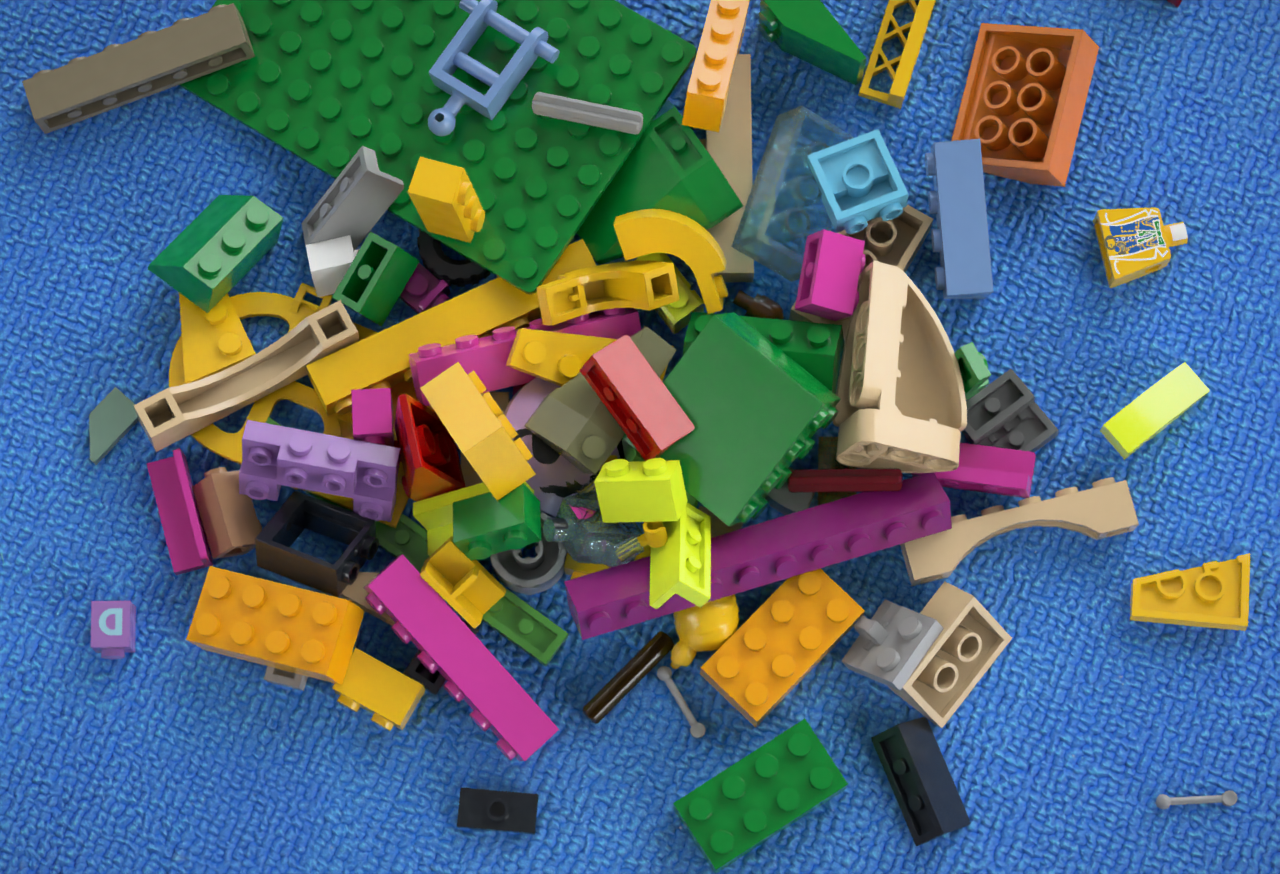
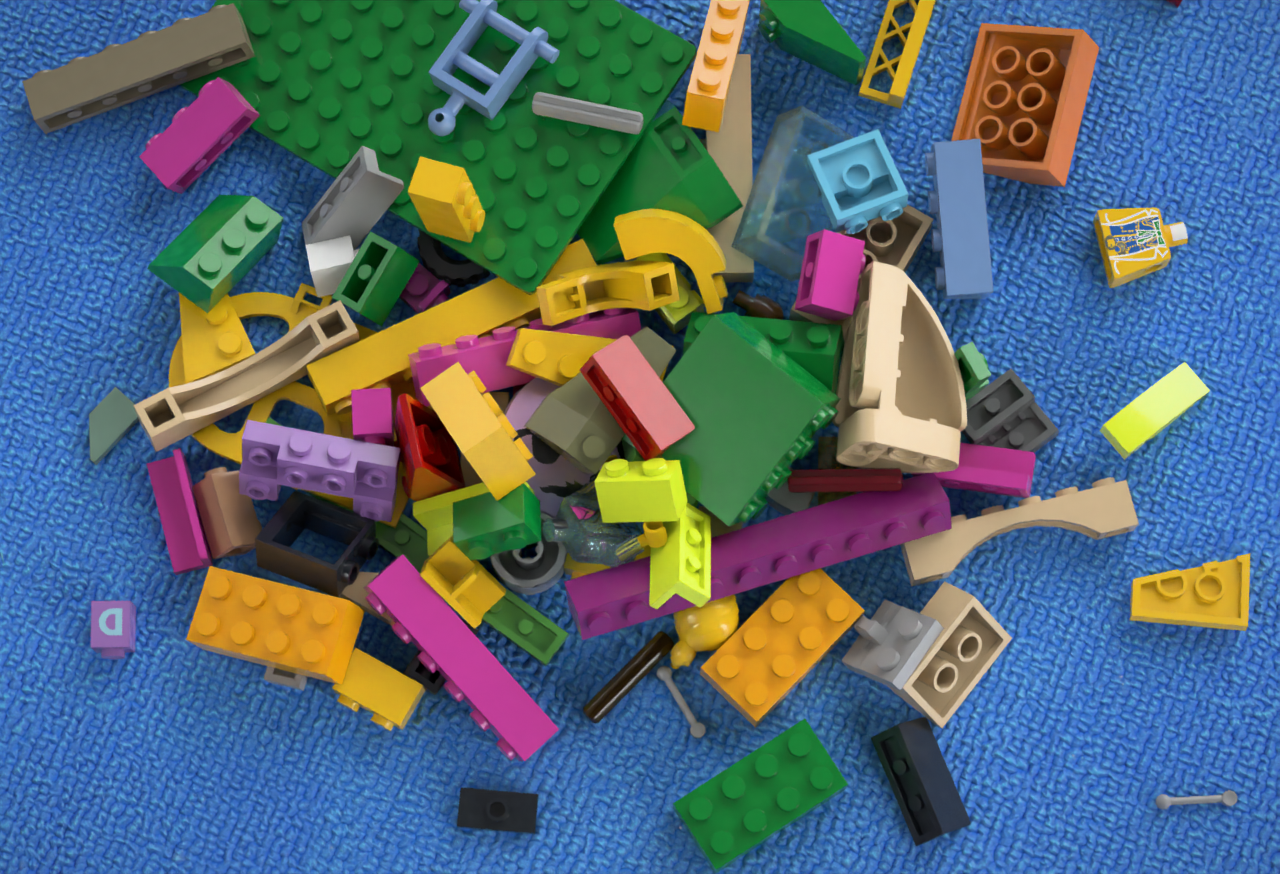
none -> dark pink brick [139,77,260,194]

